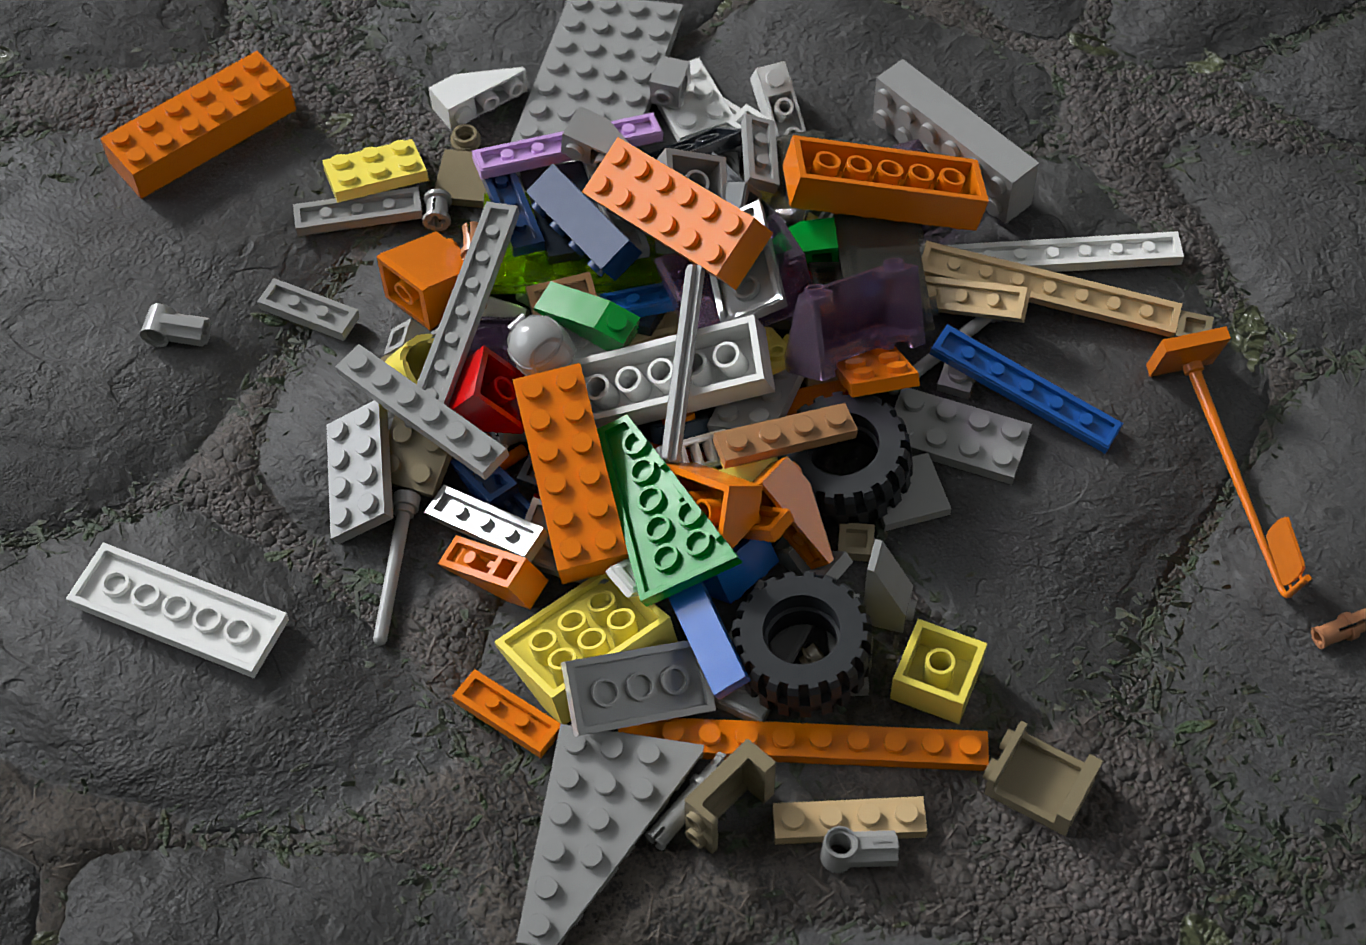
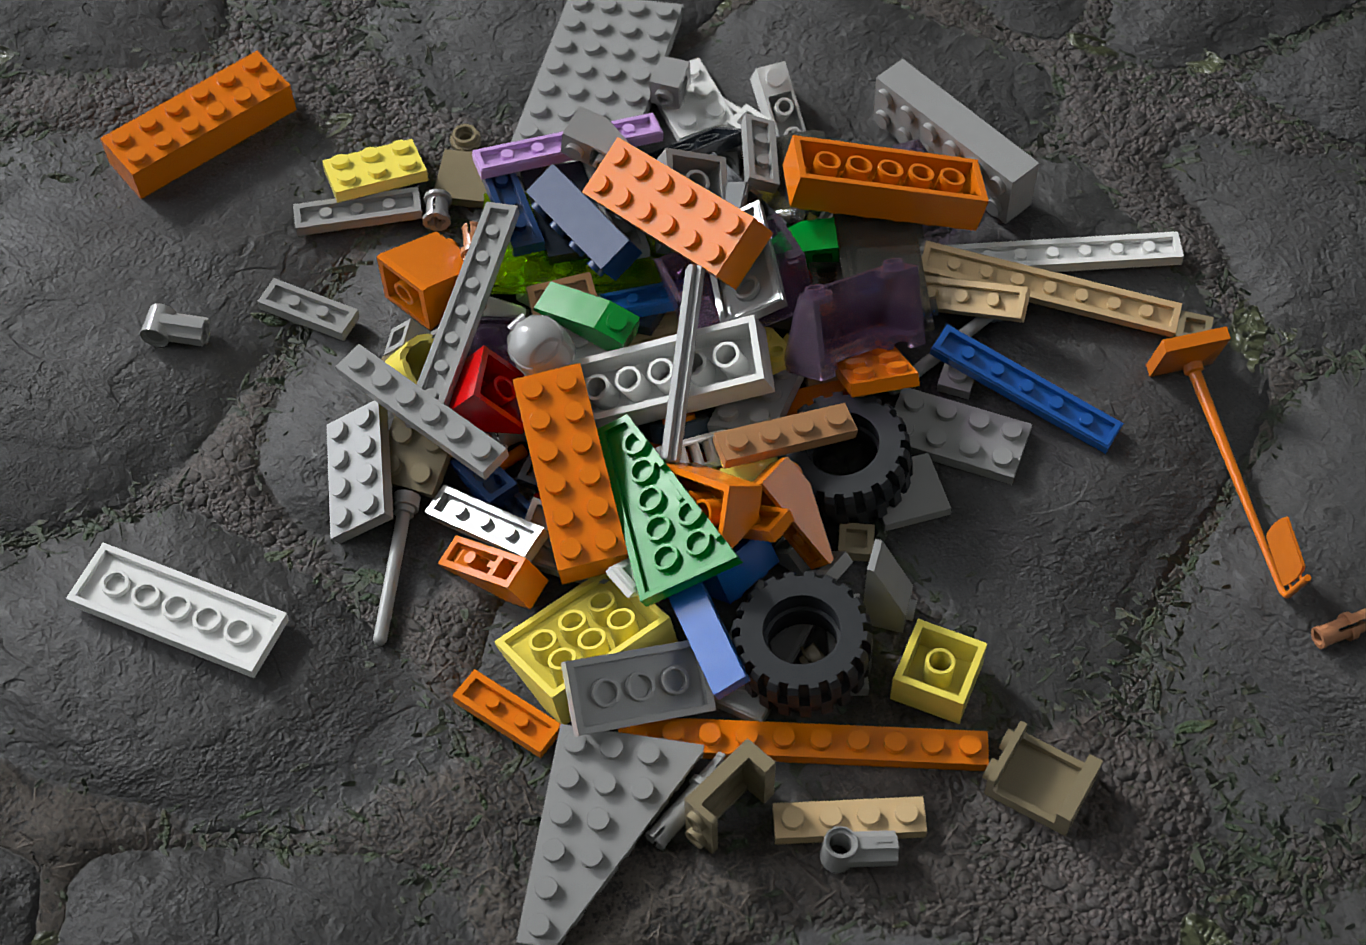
white slope [429,67,528,130] -> none

